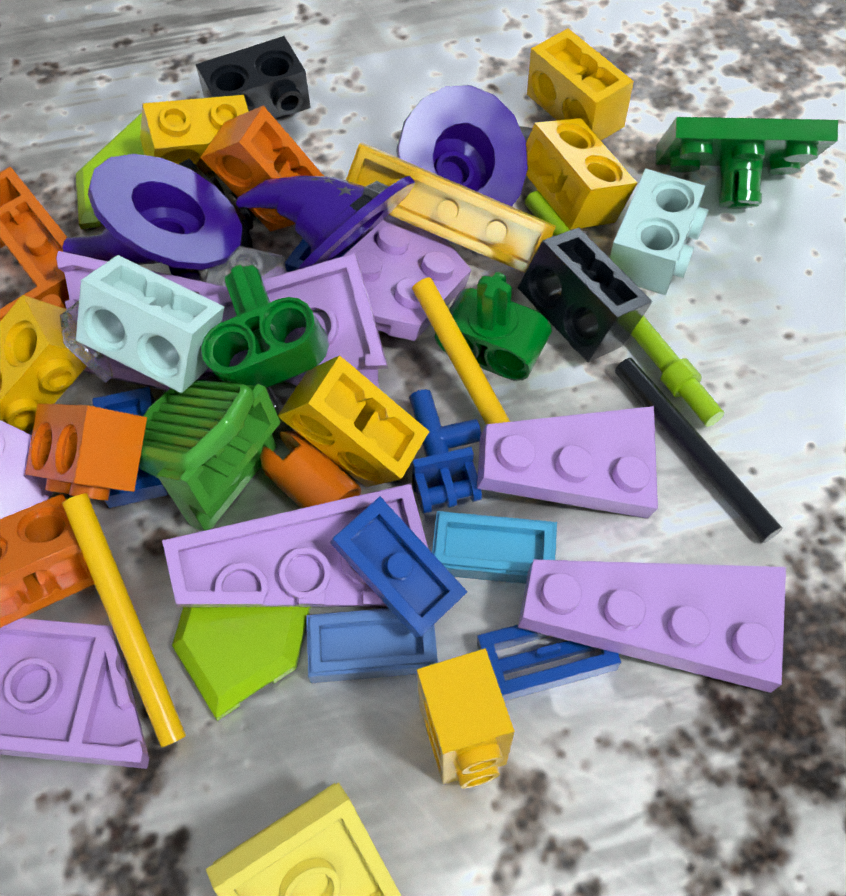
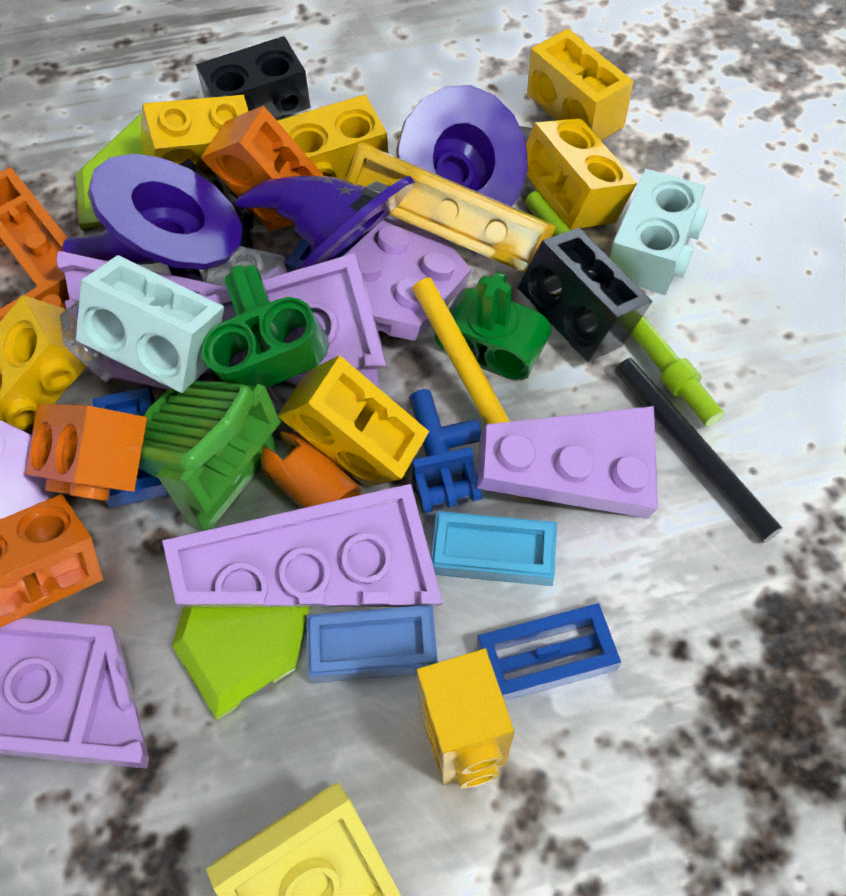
yellow bar [62,493,186,748] -> none
blue plate [330,496,468,639] -> none
lavender wing [518,560,786,693] -> none
green plate [656,117,838,209] -> none
none -> yellow brick [277,94,388,180]

